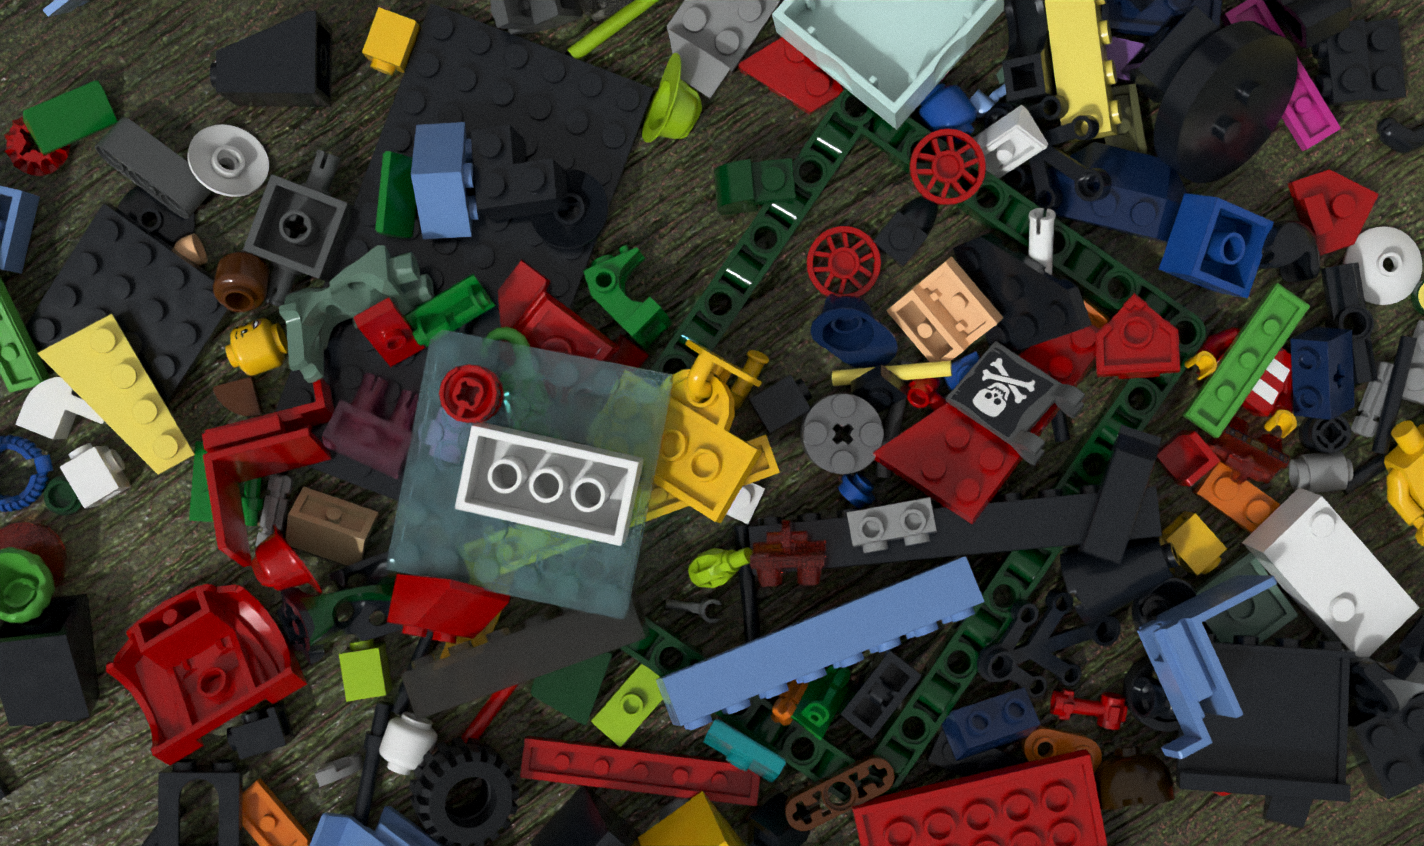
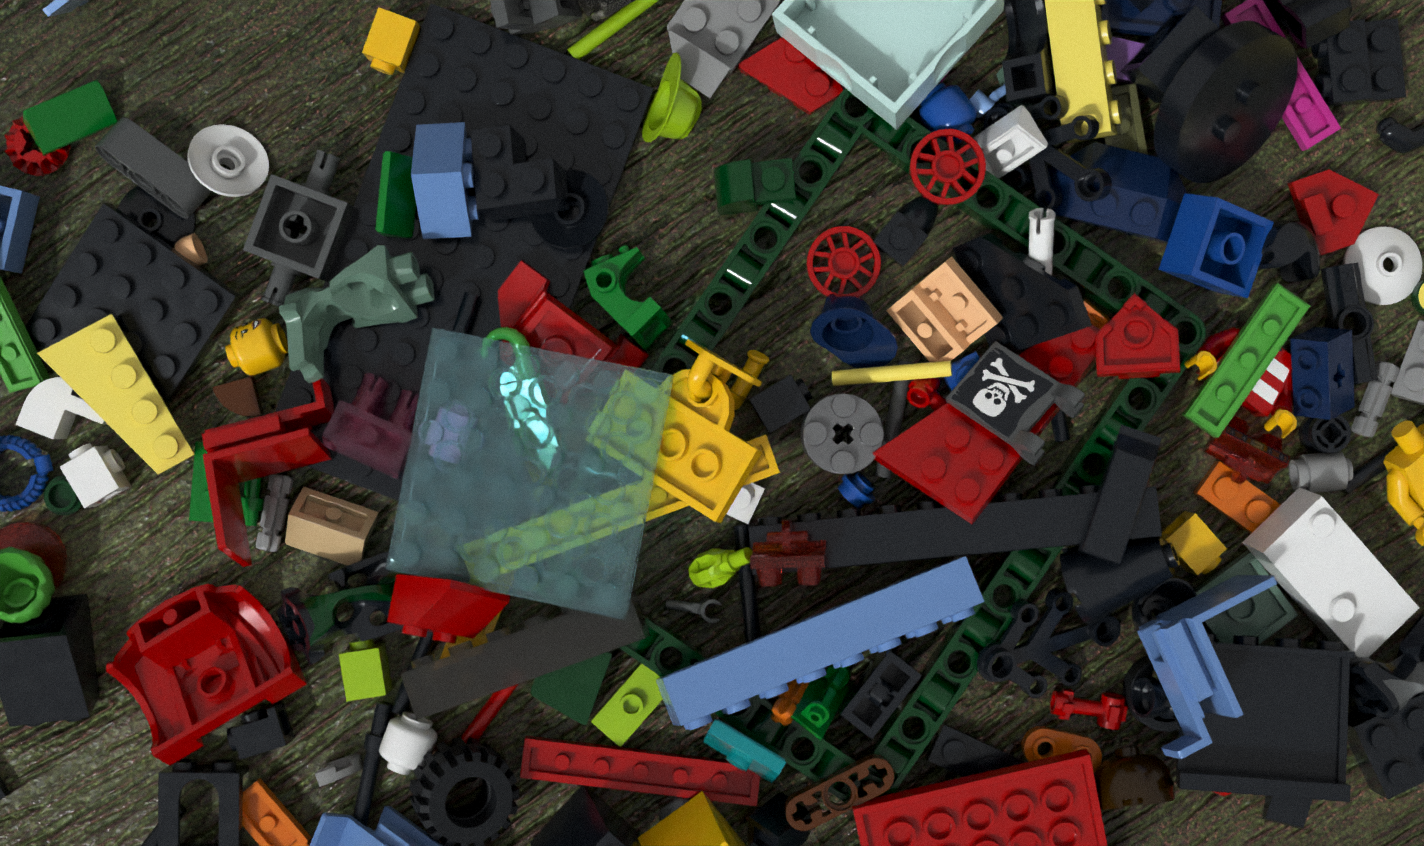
black slope [210,11,332,107] -> none
reddish brown head [213,252,270,312] -> none
red piece [251,524,322,594] -> none
red plate [353,297,425,367] -> none
green hinge [404,274,495,347] -> none
red wheel [439,364,504,423] -> none
white brick [455,422,644,546] -> none
light grey plate [847,497,937,553] -> none
black plate [851,364,908,413] -> none
dark blue brick [942,687,1041,761] -> none
red panel [1156,430,1220,487] -> none
black bar [1371,335,1417,455] -> none

